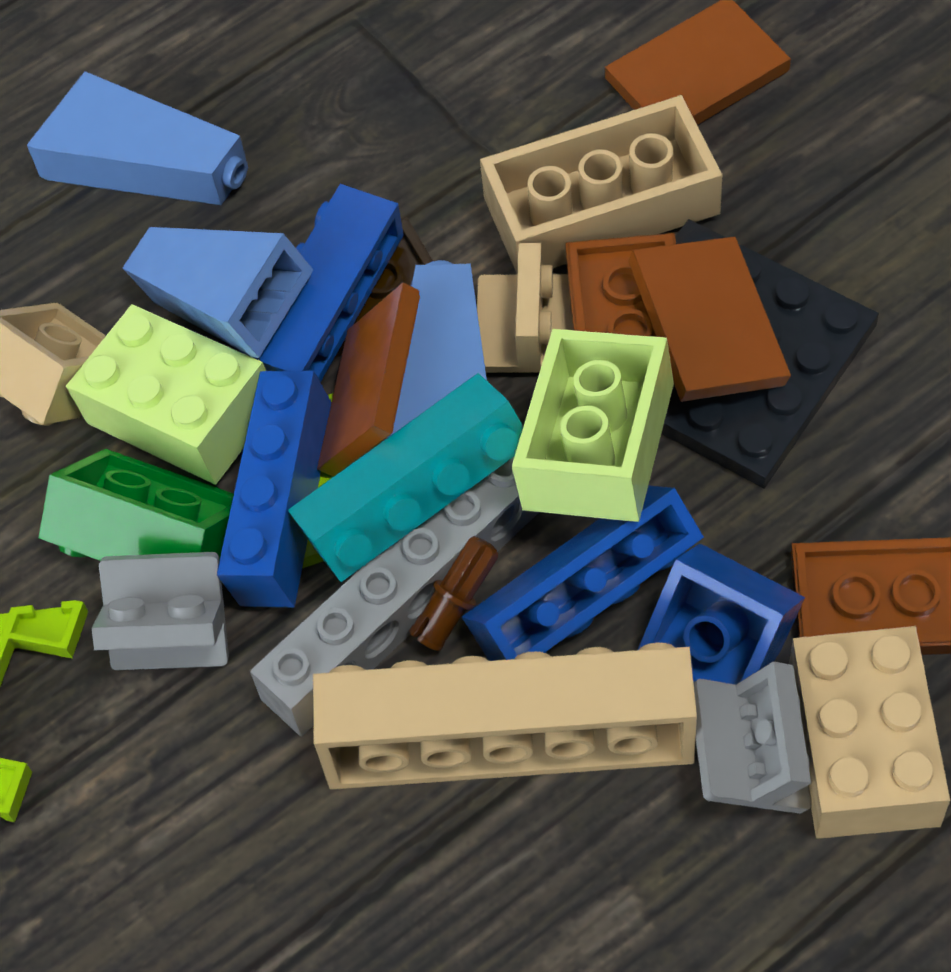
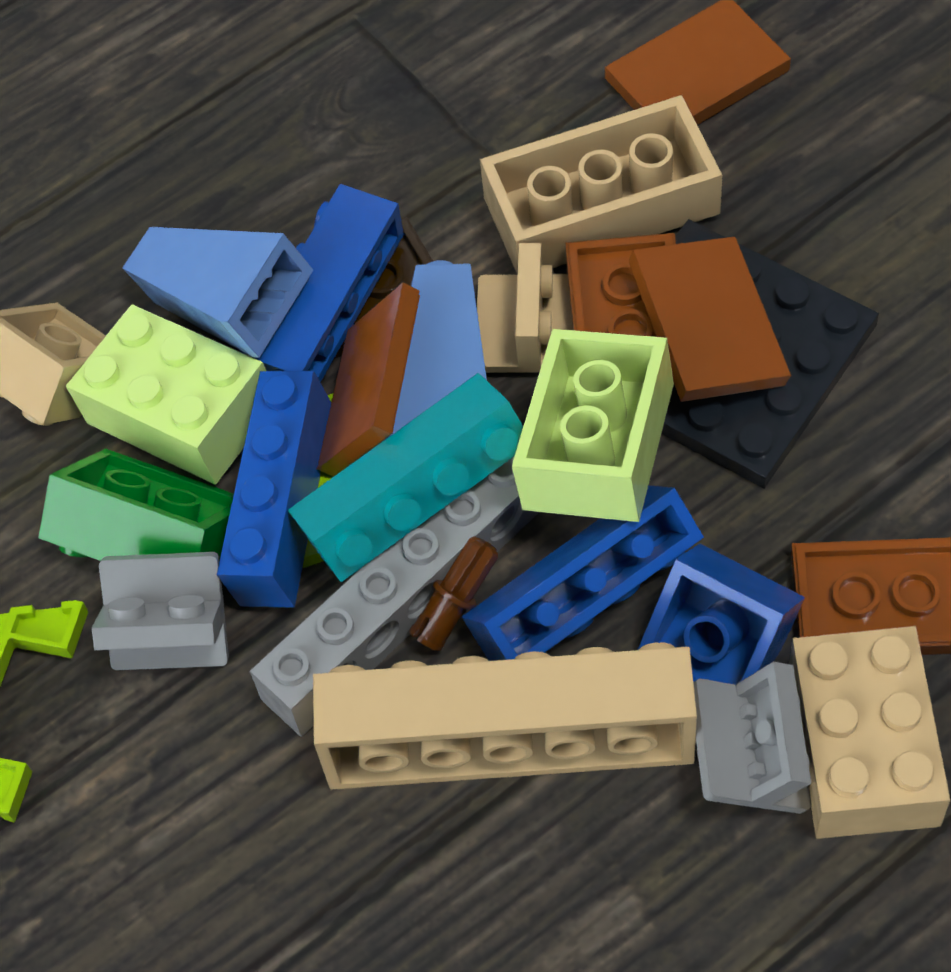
medium blue slope [27,72,248,205] -> none

